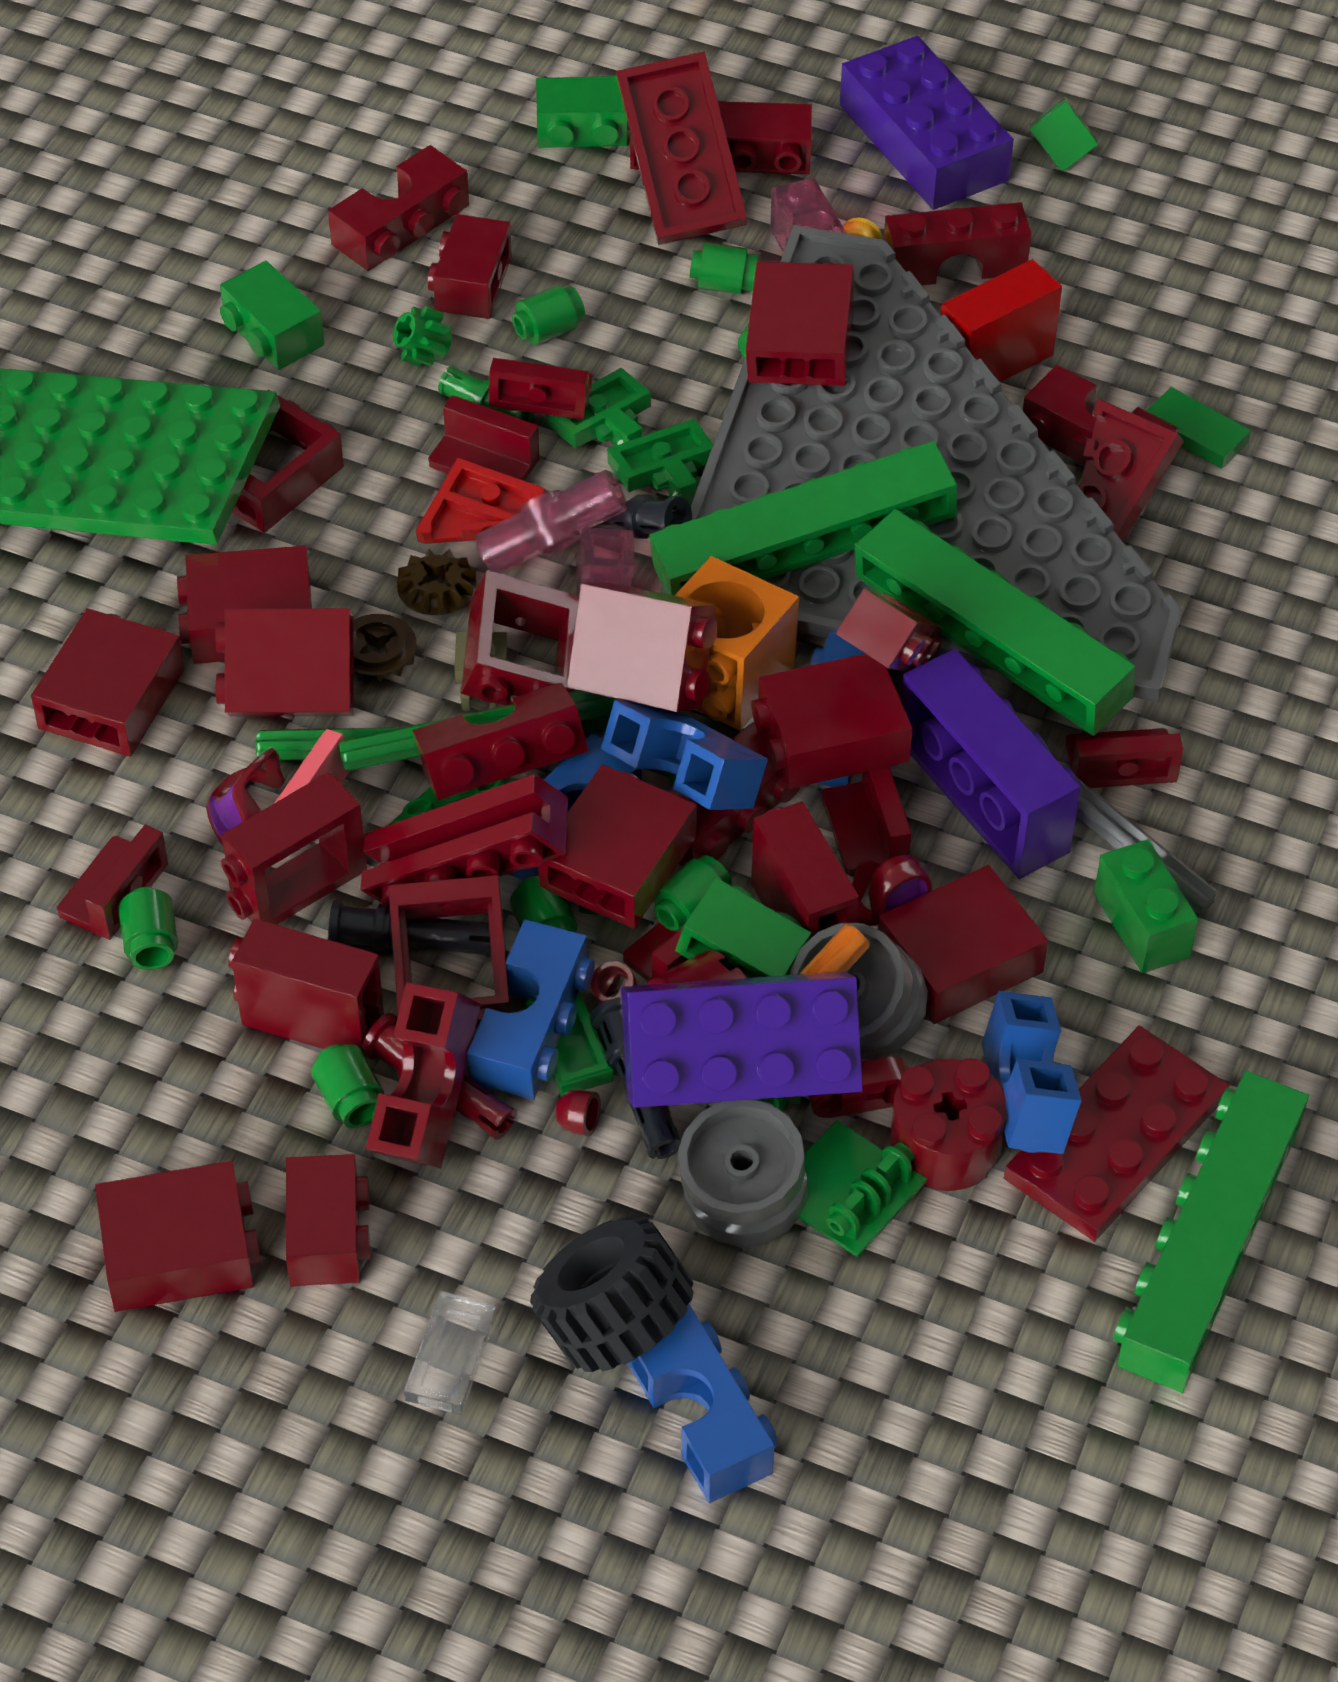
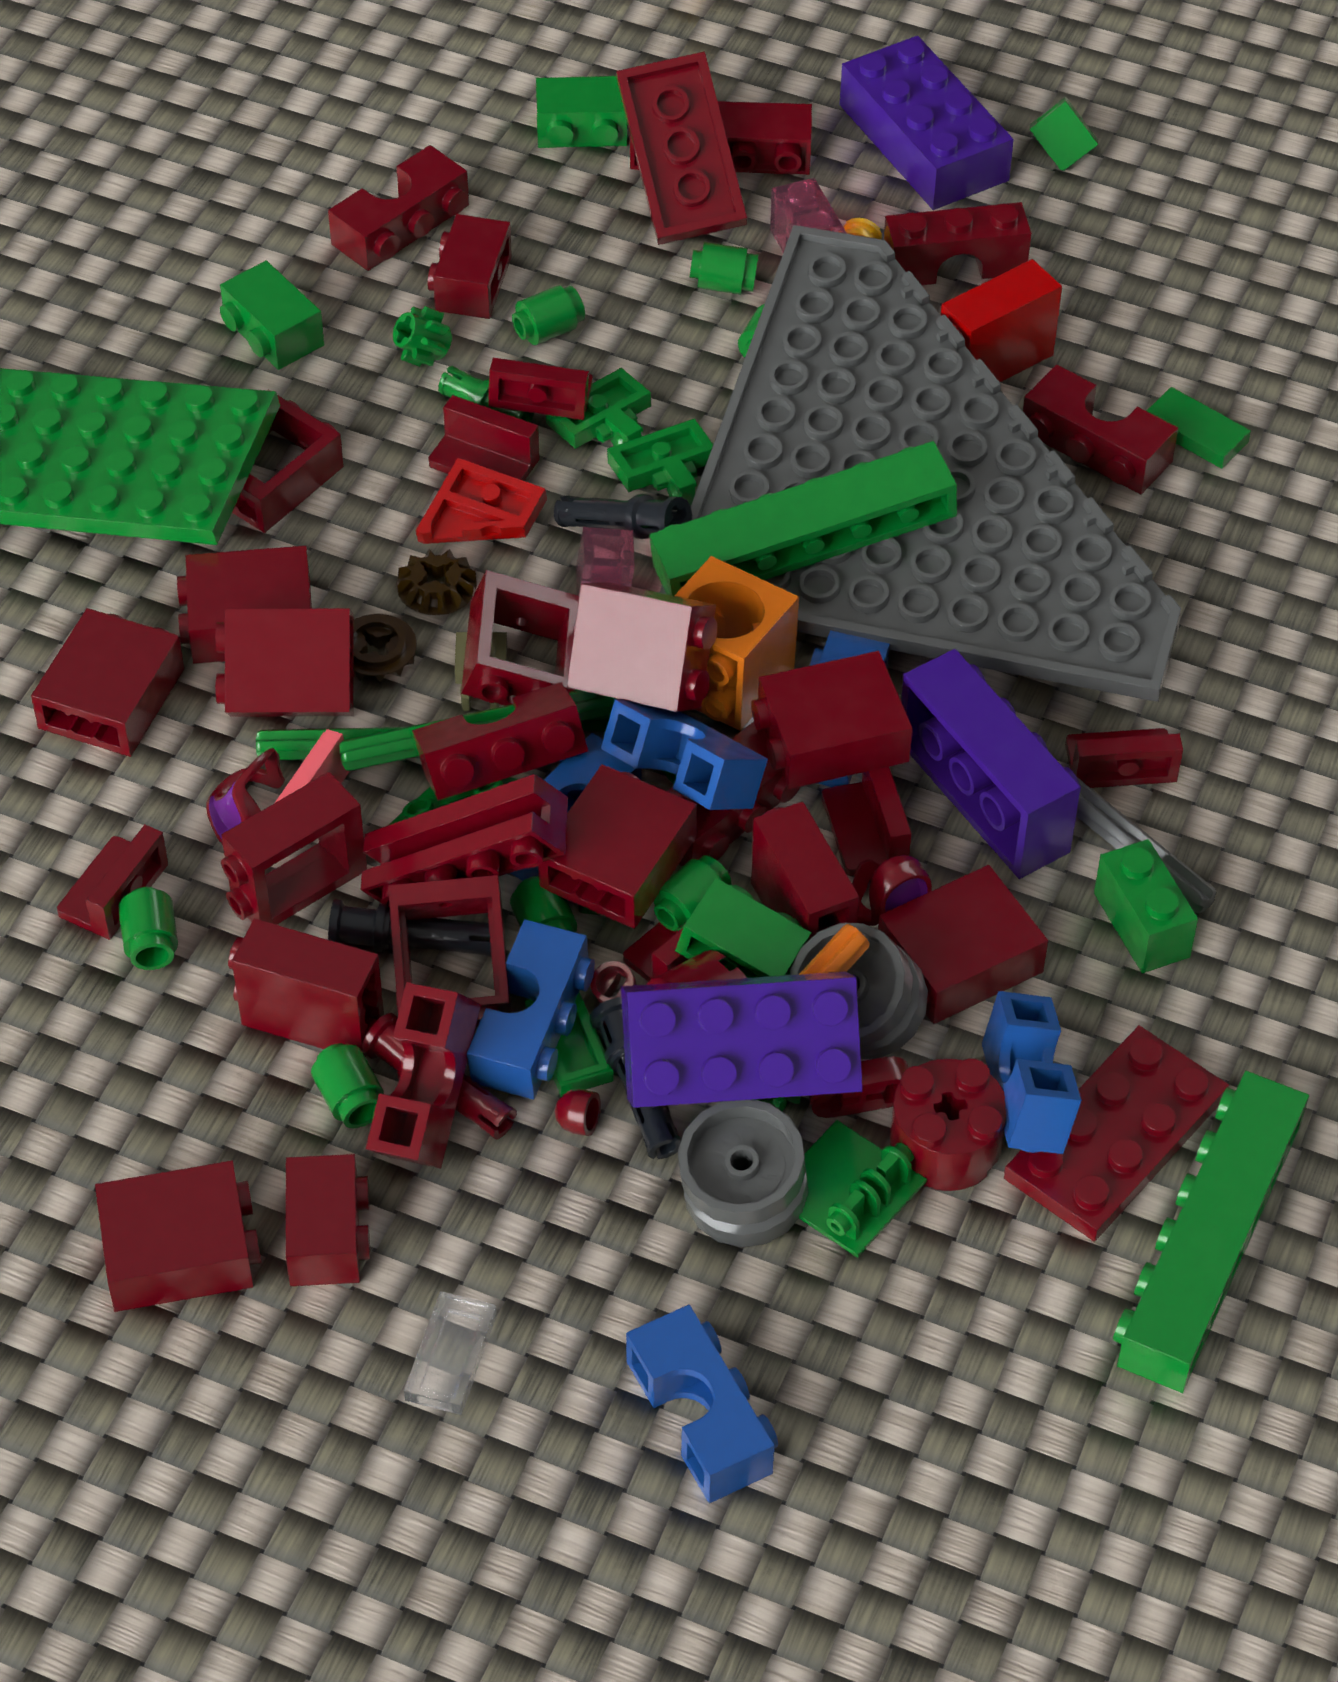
clear pink piece [476,470,627,573] -> none
black tyre [530,1216,694,1372] -> none
dark red brick [746,262,855,386] -> none
dark red arch [835,588,943,671] -> none
green brick [855,509,1136,736] -> none
dark red wing [1077,398,1184,542] -> none

